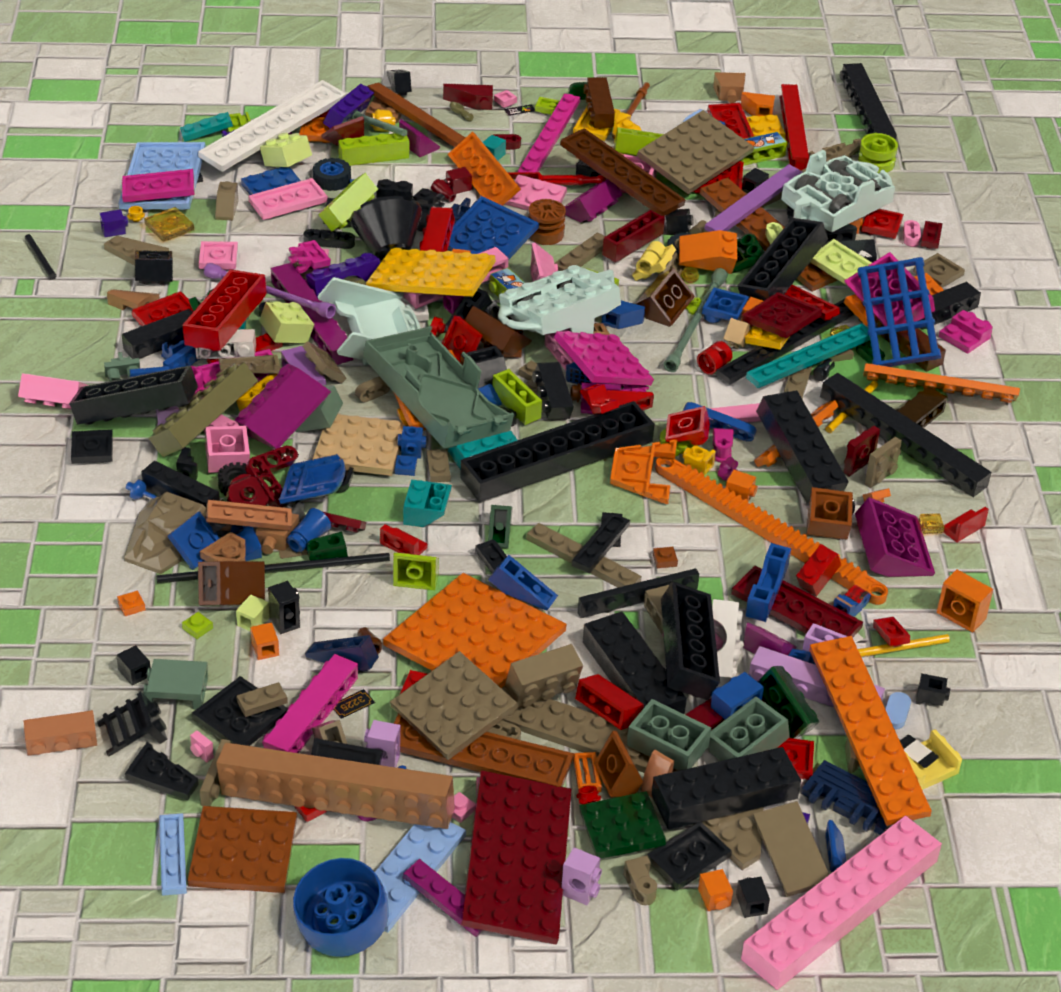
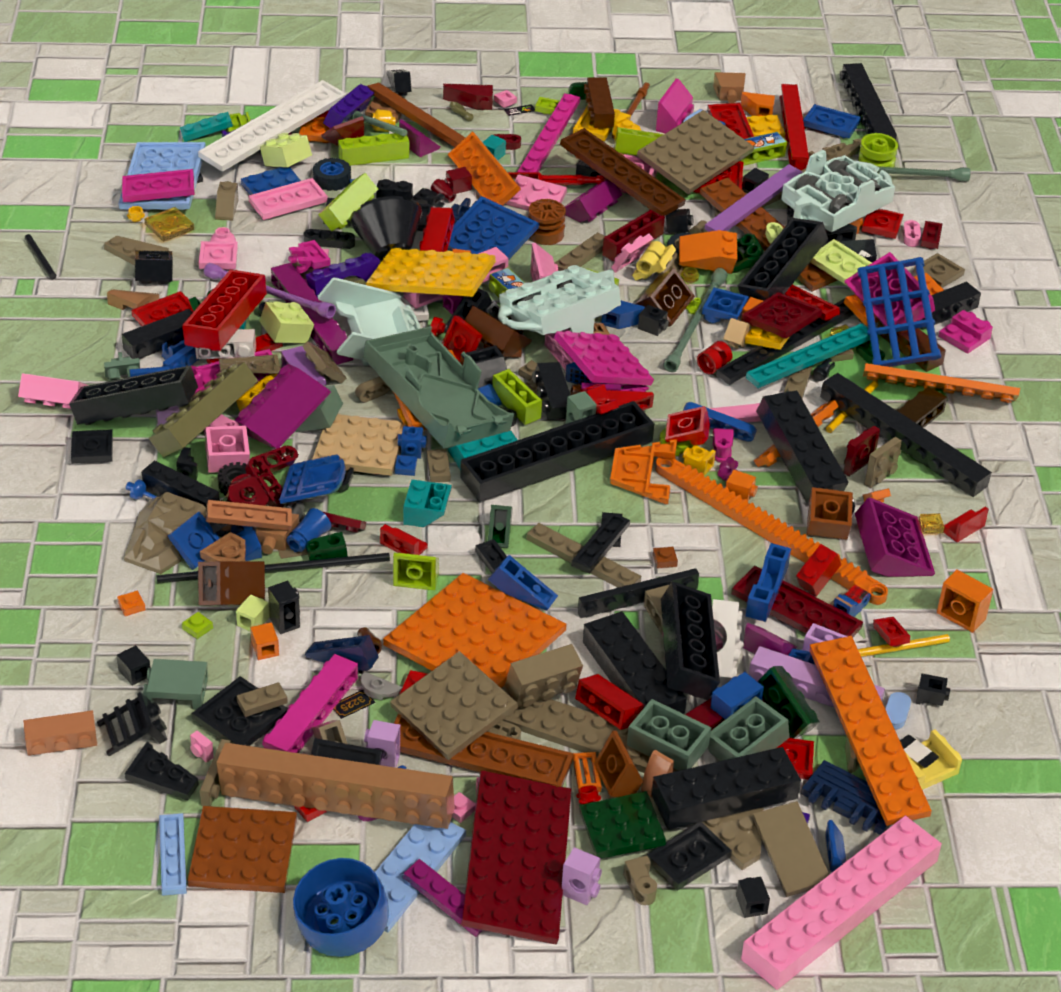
dark purple brick [100,209,128,237] -> none
orange brick [698,869,733,911] -> none
none -> bright pink piece [210,227,236,242]
none -> light grey plate [361,671,403,700]
none -> sand green brick [566,391,597,424]
none -> bright pink plate [611,234,654,273]
none -> black brick [638,305,669,336]
none -> dark pink slope [656,78,694,134]
none -> blue plate [803,104,861,139]
none -> sand green hose [826,160,971,181]

